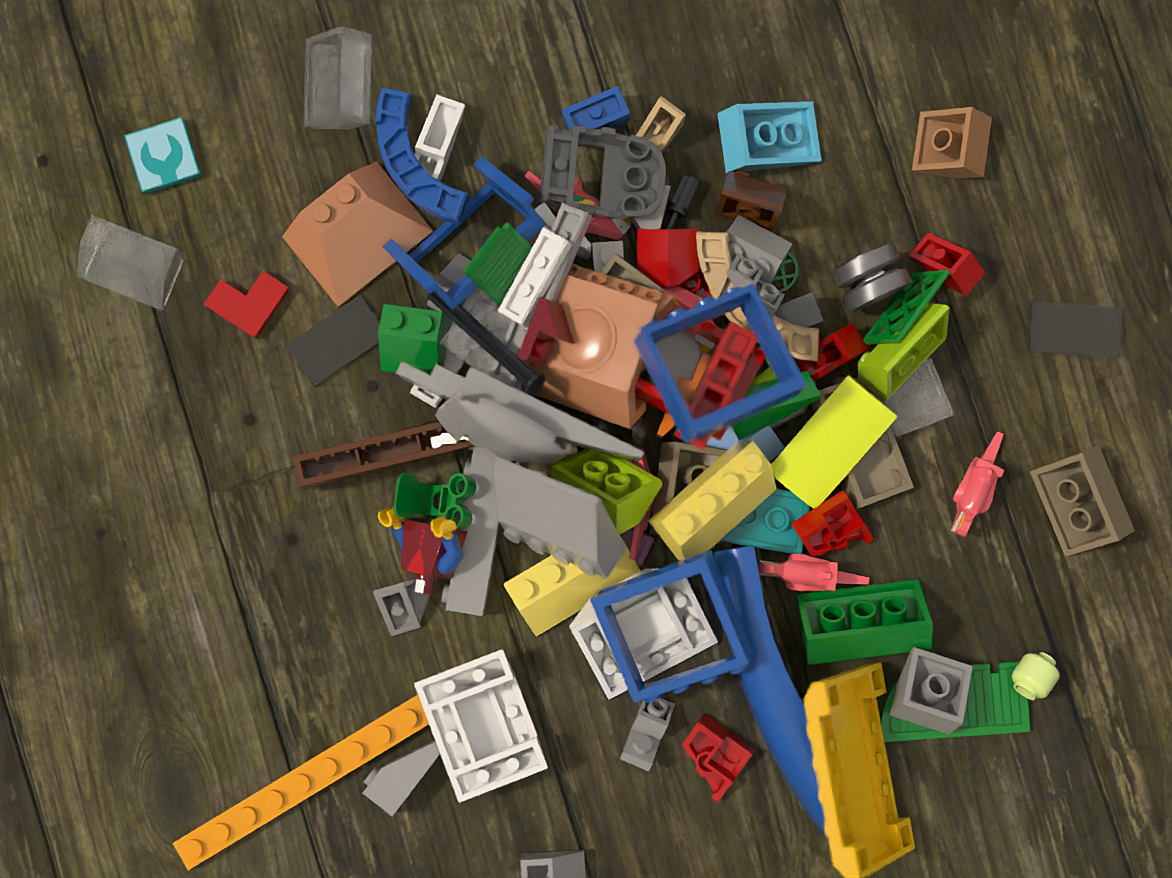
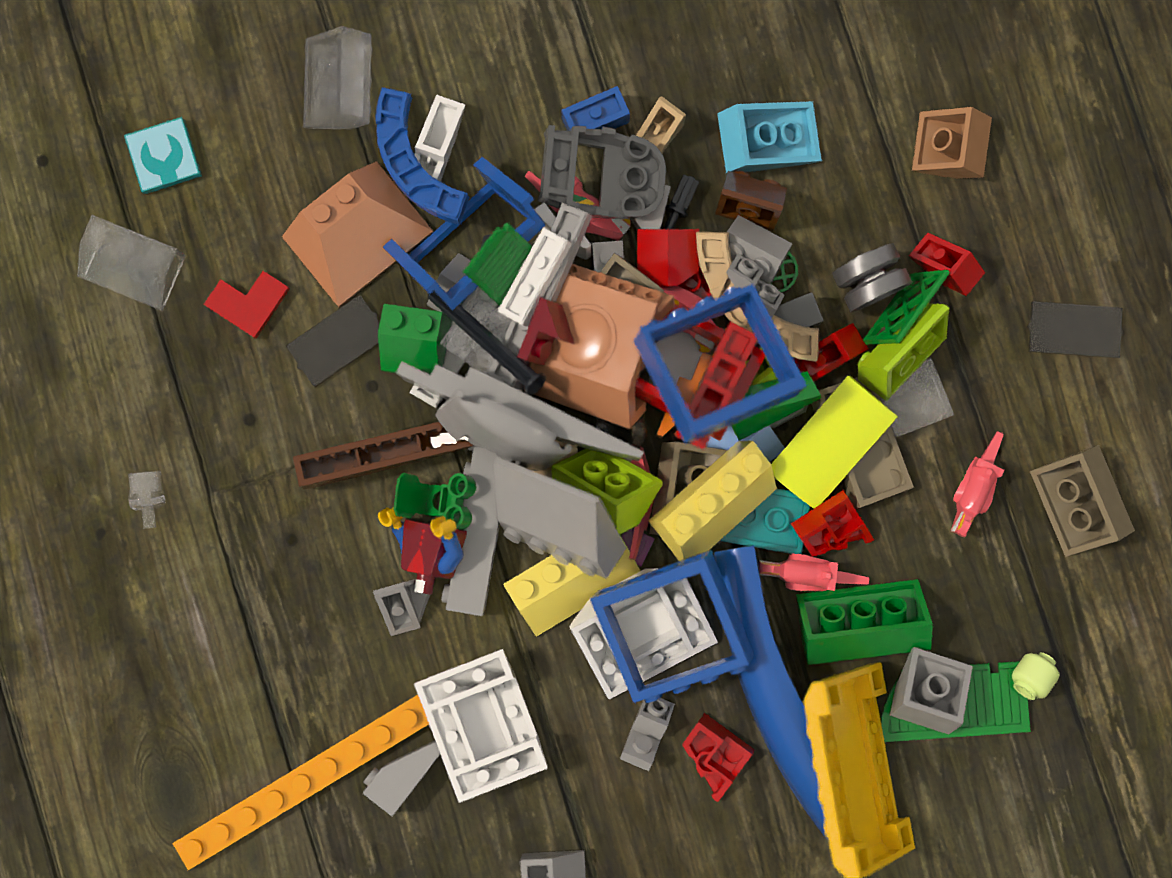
none -> clear piece [128,471,166,529]

